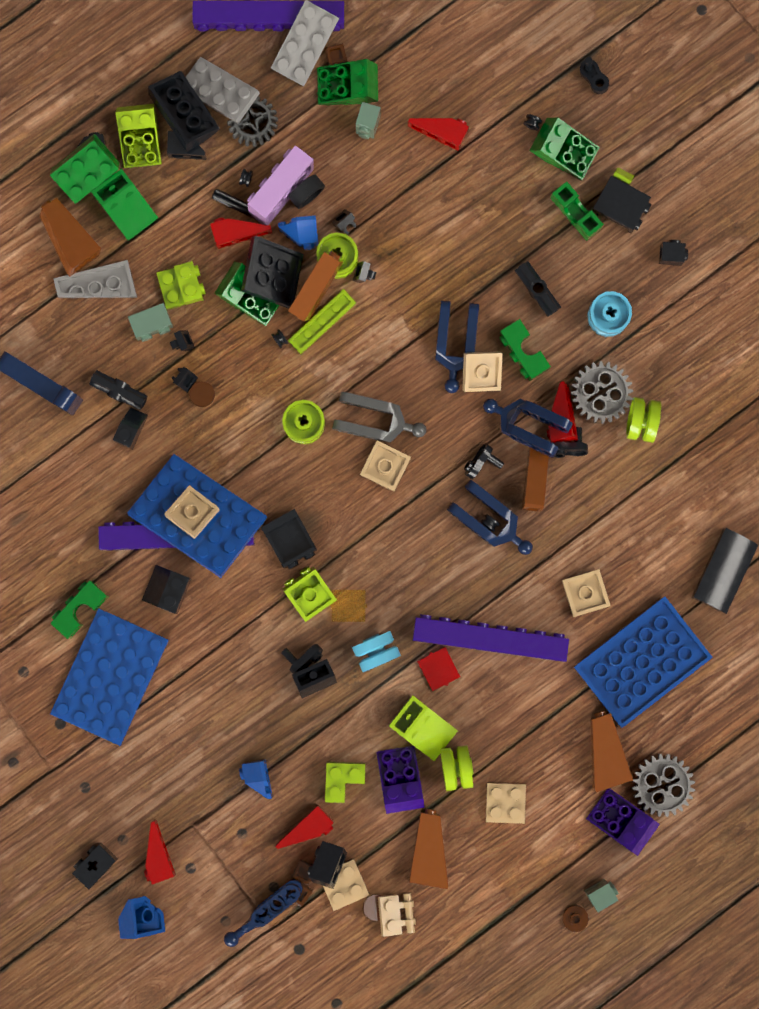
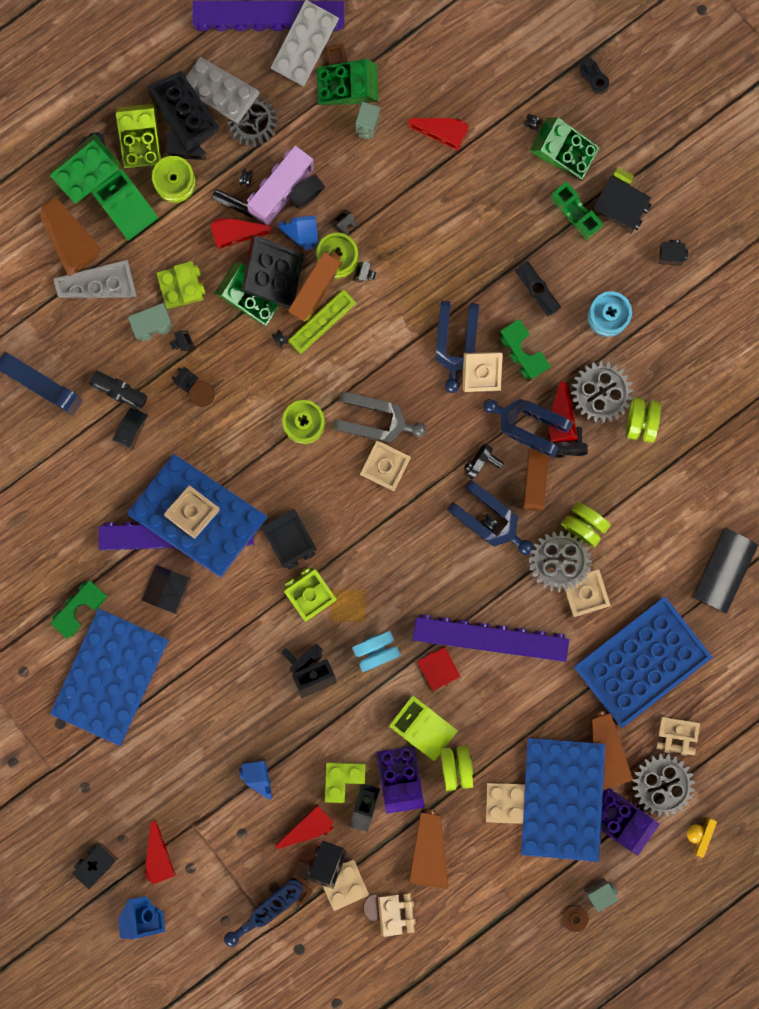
none -> lime wheel [152,156,196,203]
none -> black slope [349,784,380,832]
none -> blue plate [521,738,606,862]
none -> light grey gear [529,531,592,592]
none -> lime wheel [561,501,611,548]
none -> tan plate [656,717,700,756]
none -> yellow tile [687,817,717,858]

